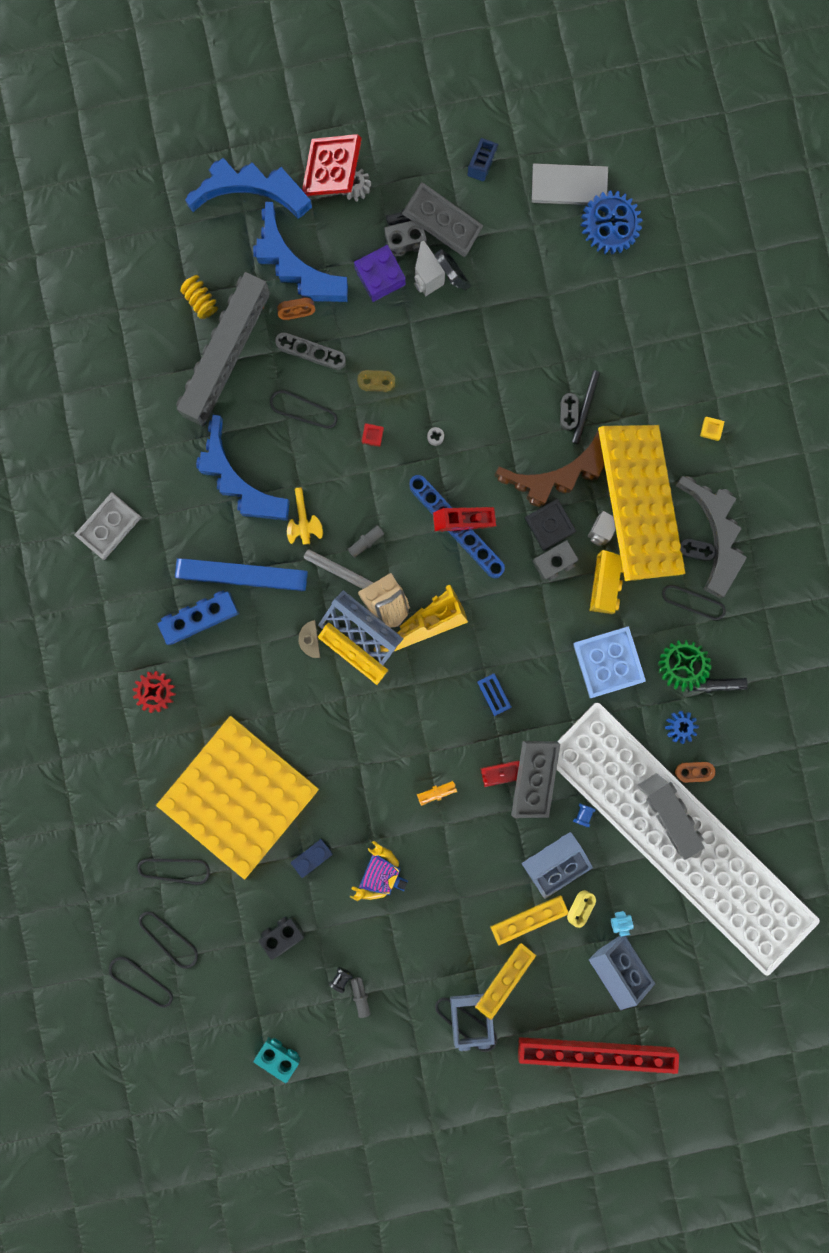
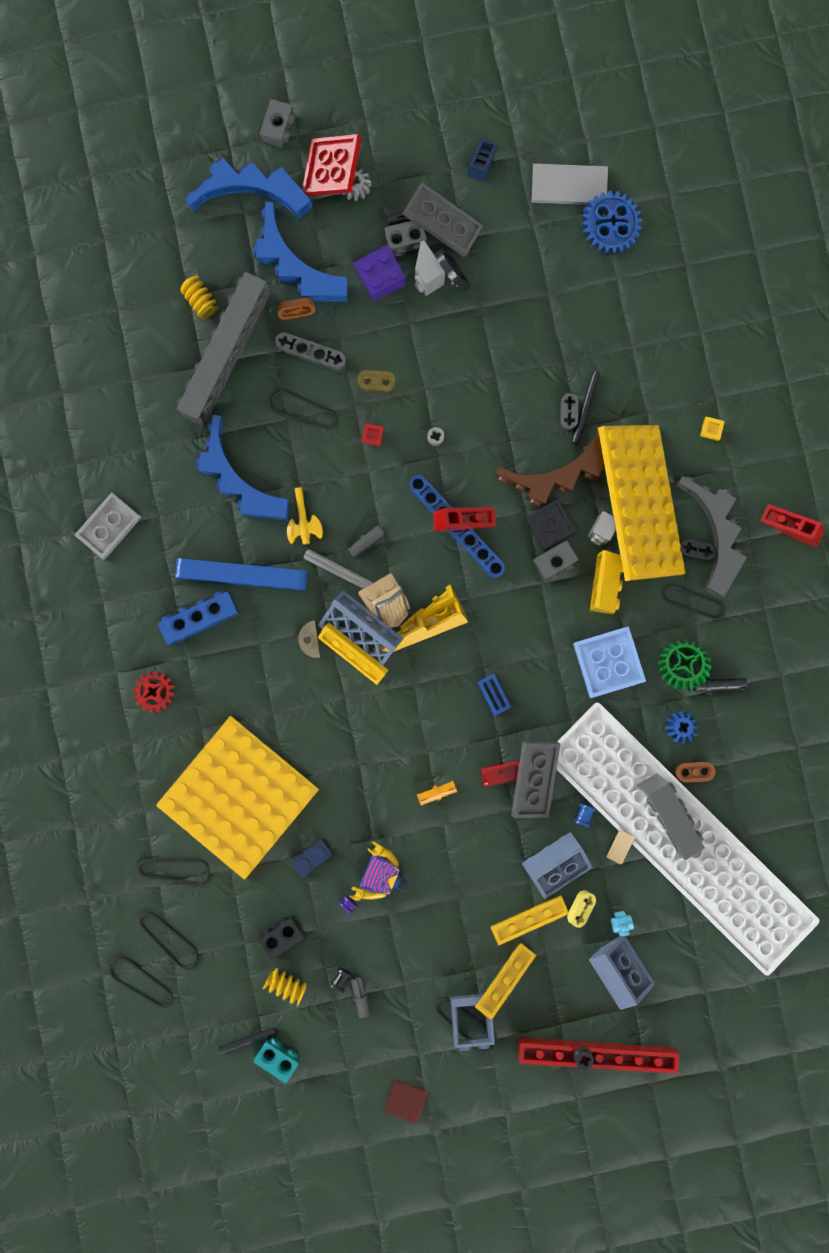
none -> black bar [219,1027,277,1054]
none -> dark grey brick [260,99,296,148]
none -> yellow piece [263,968,307,1006]
none -> dark purple bush [339,895,358,914]
none -> clear red piece [384,1080,427,1124]
none -> black bush [573,1046,594,1070]
none -> tan sticker [606,830,635,864]
none -> red slope [760,504,825,548]

